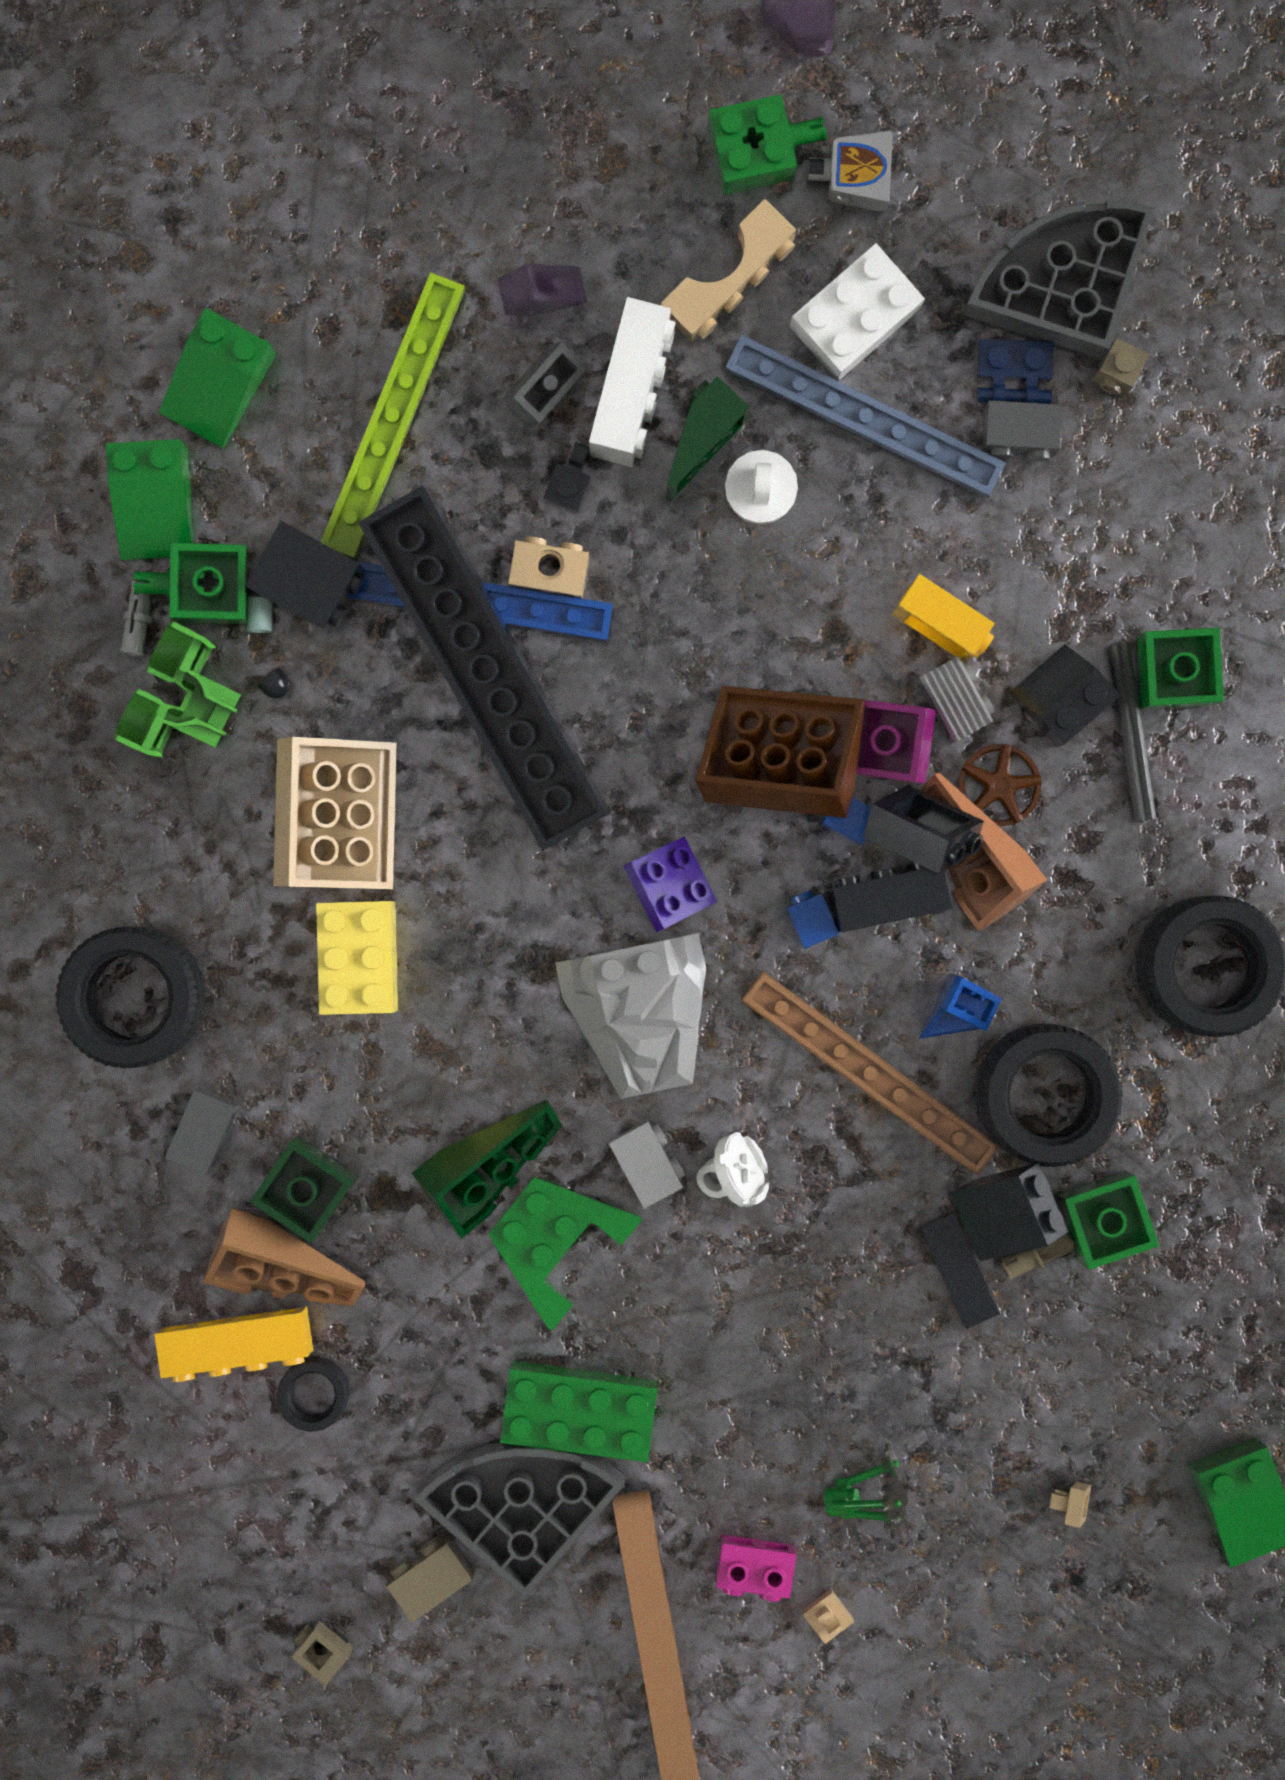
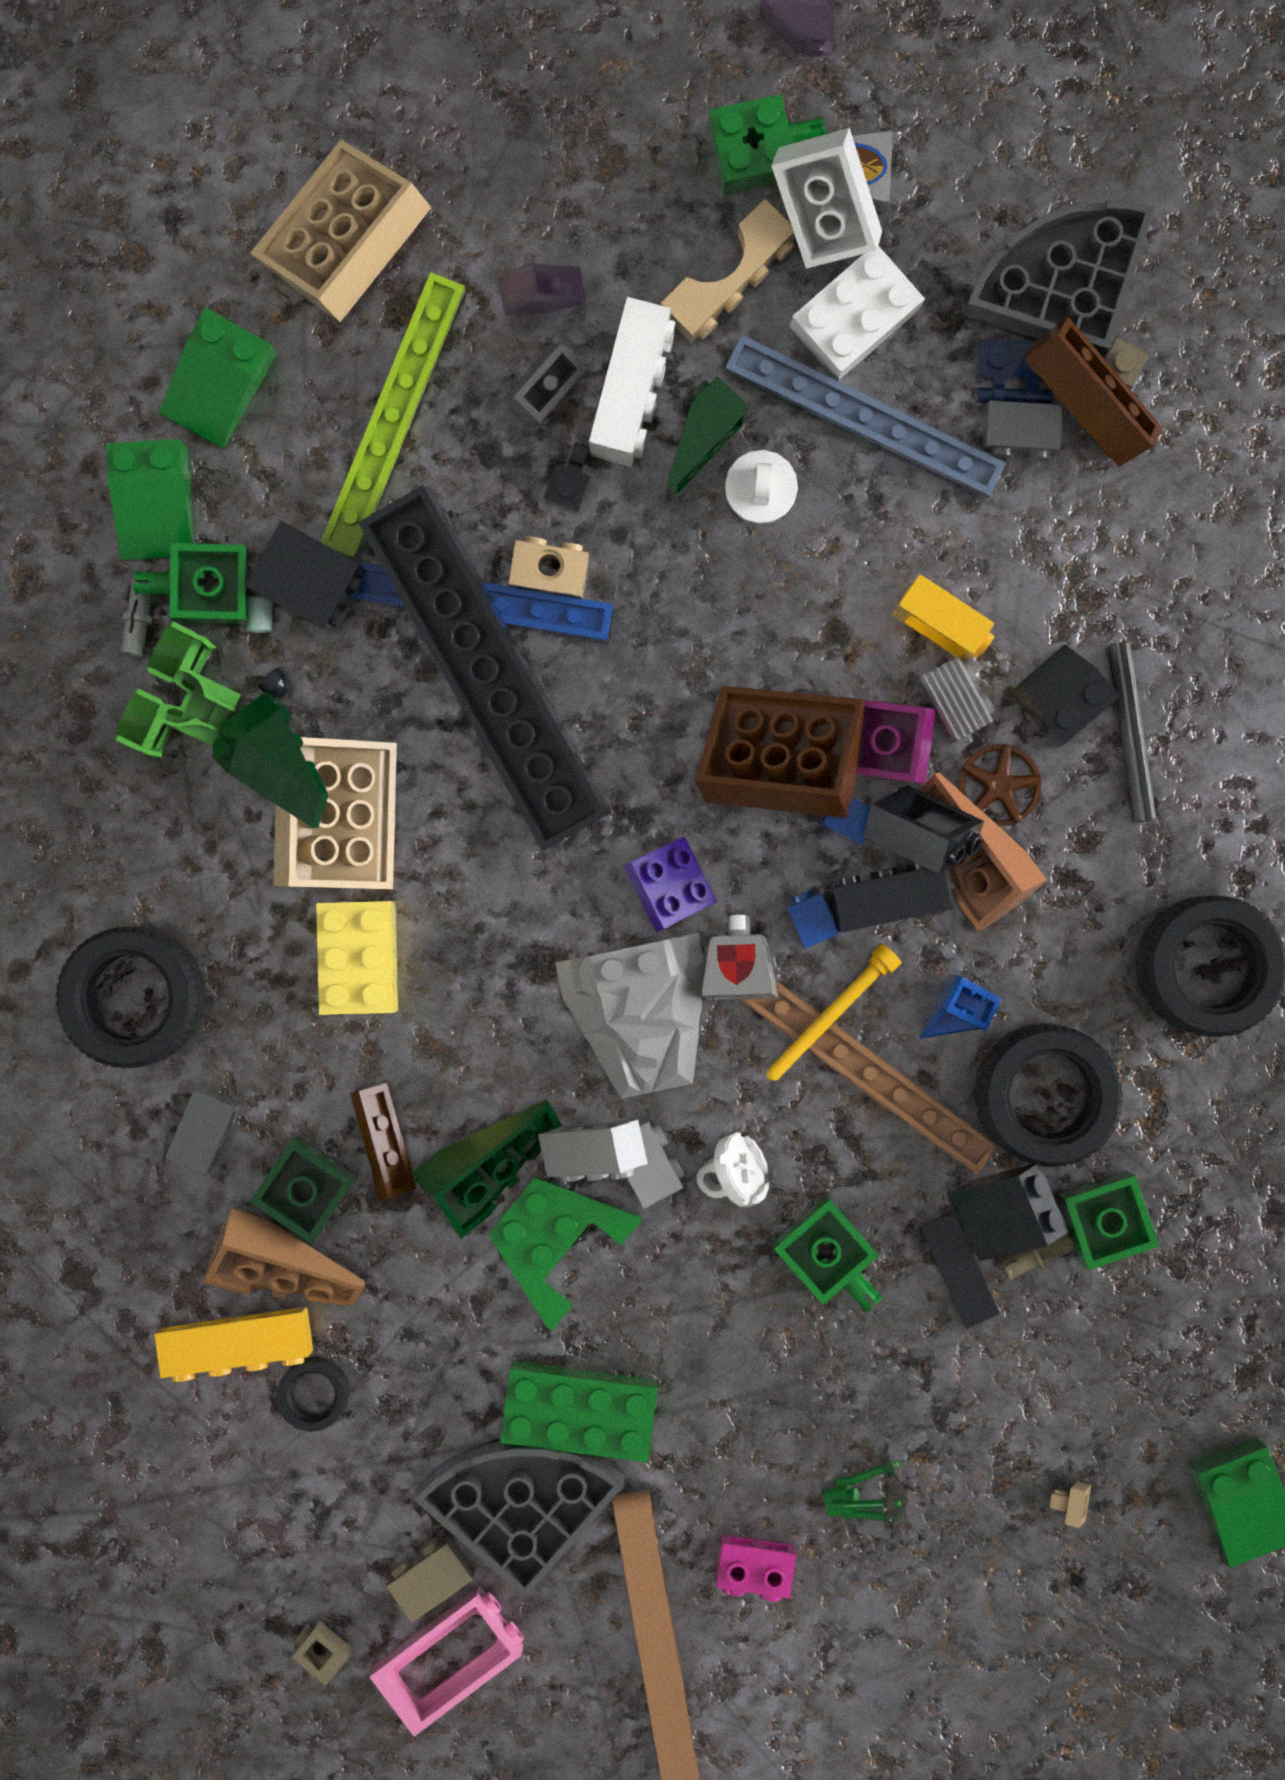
tan tile [802,1589,854,1644] -> none
green brick [1136,627,1224,710] -> none
none -> dark green wedge [212,693,329,828]
none -> tan slope [250,140,431,322]
none -> reddish brown plate [350,1082,417,1200]
none -> bright pink piece [370,1586,524,1736]
none -> light grey brick [538,1120,648,1182]
none -> light grey torso [702,915,778,1001]
none -> yellow piece [766,943,902,1081]
none -> white brick [771,128,882,269]
none -> green brick [771,1195,882,1313]
none -> reddish brown brick [1025,317,1162,467]

